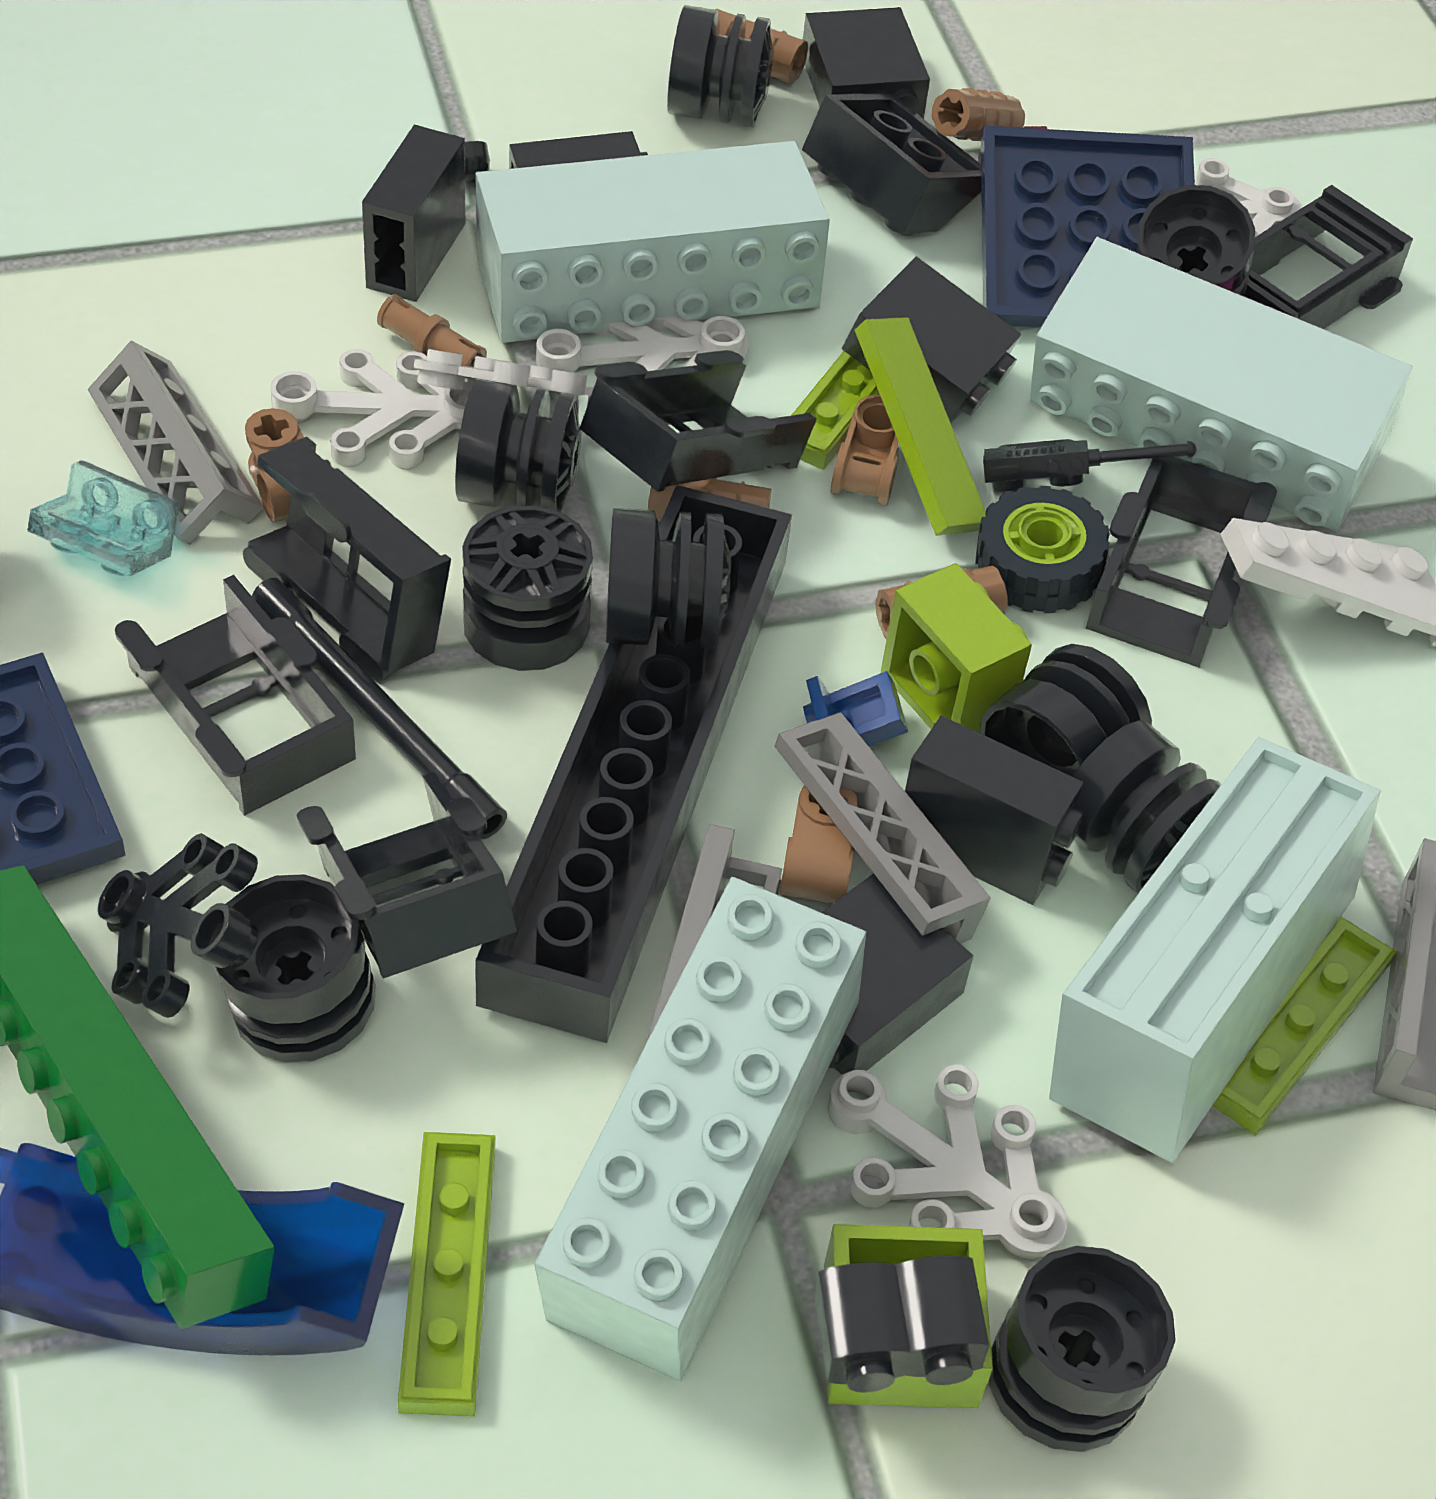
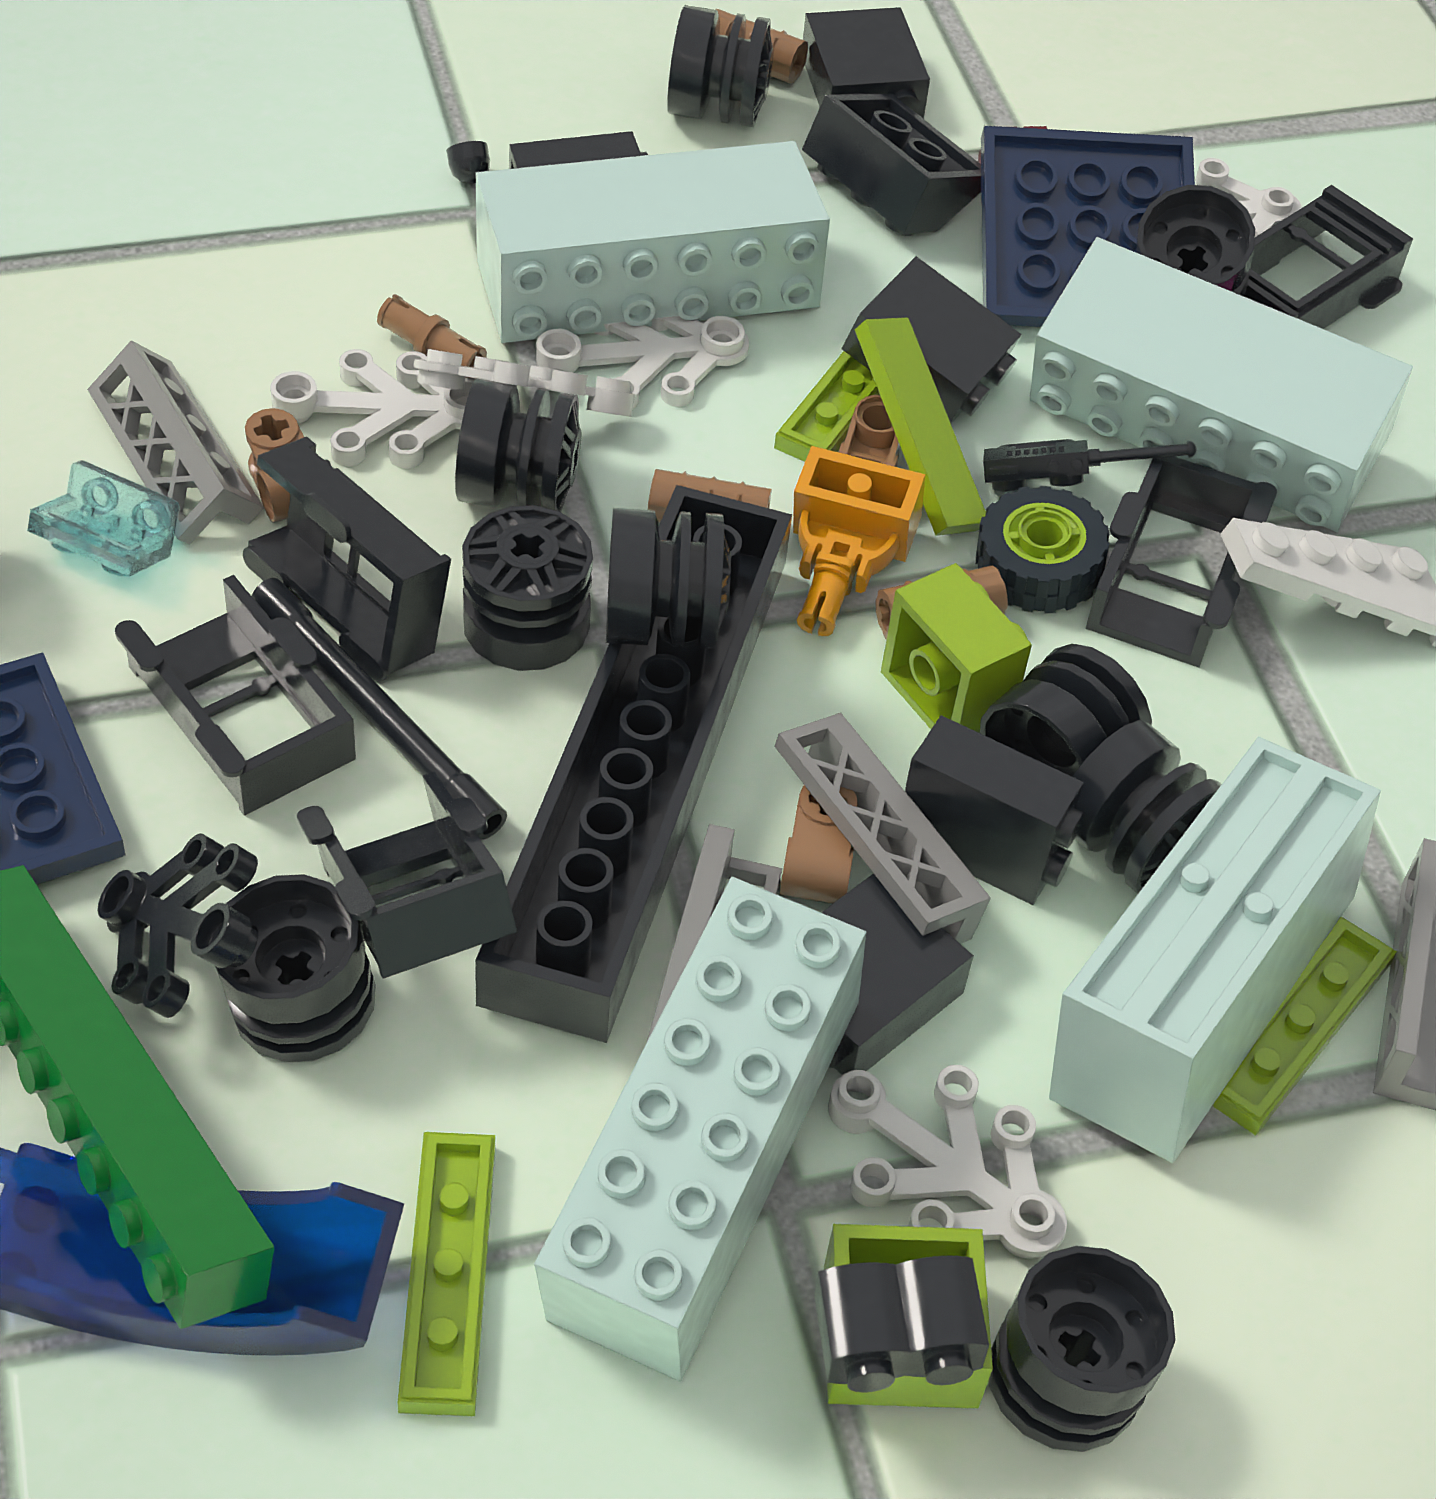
black brick [362,124,466,302] -> none
black piece [579,350,817,492] -> none
blue bracket [803,671,908,747] -> none
medium nougat axle [931,88,1025,141] -> none
none -> light orange brick [793,446,926,636]

